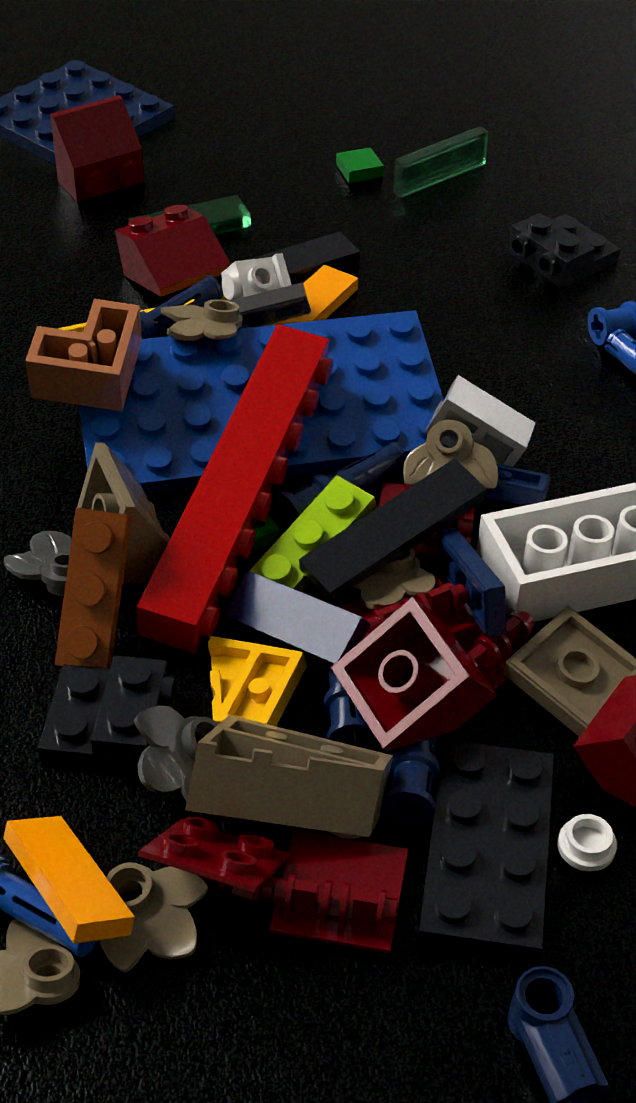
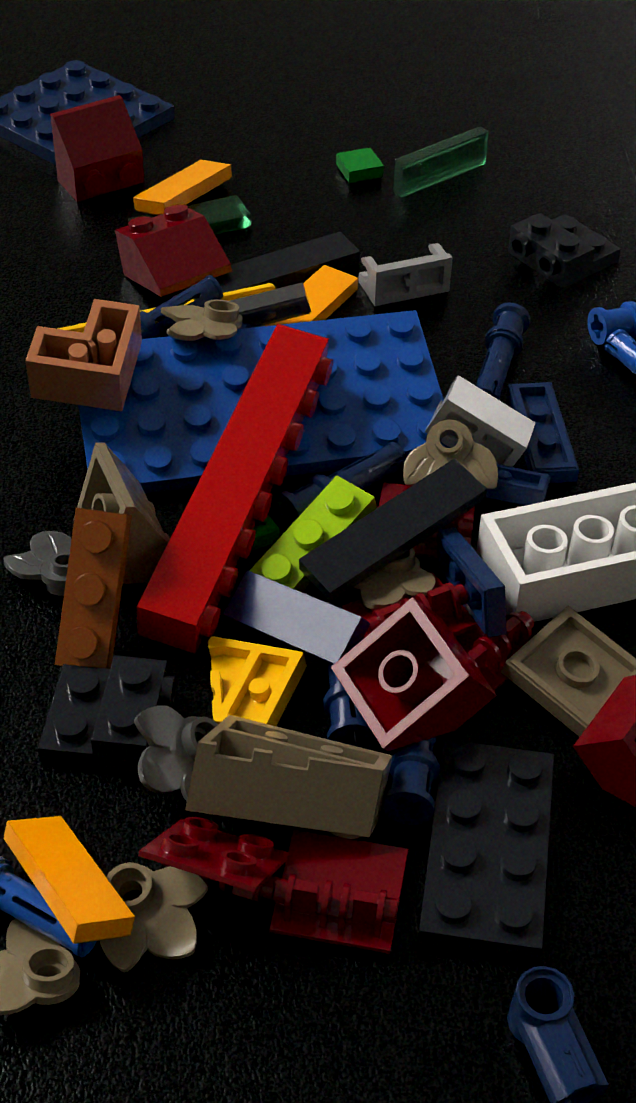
white brick [221,253,292,301] -> none
white plate [557,814,617,871] -> none
none -> light orange tile [133,160,232,215]
none -> light grey hinge [358,243,452,306]
none -> dark blue pin [476,302,531,400]
none -> dark blue tile [507,382,579,483]

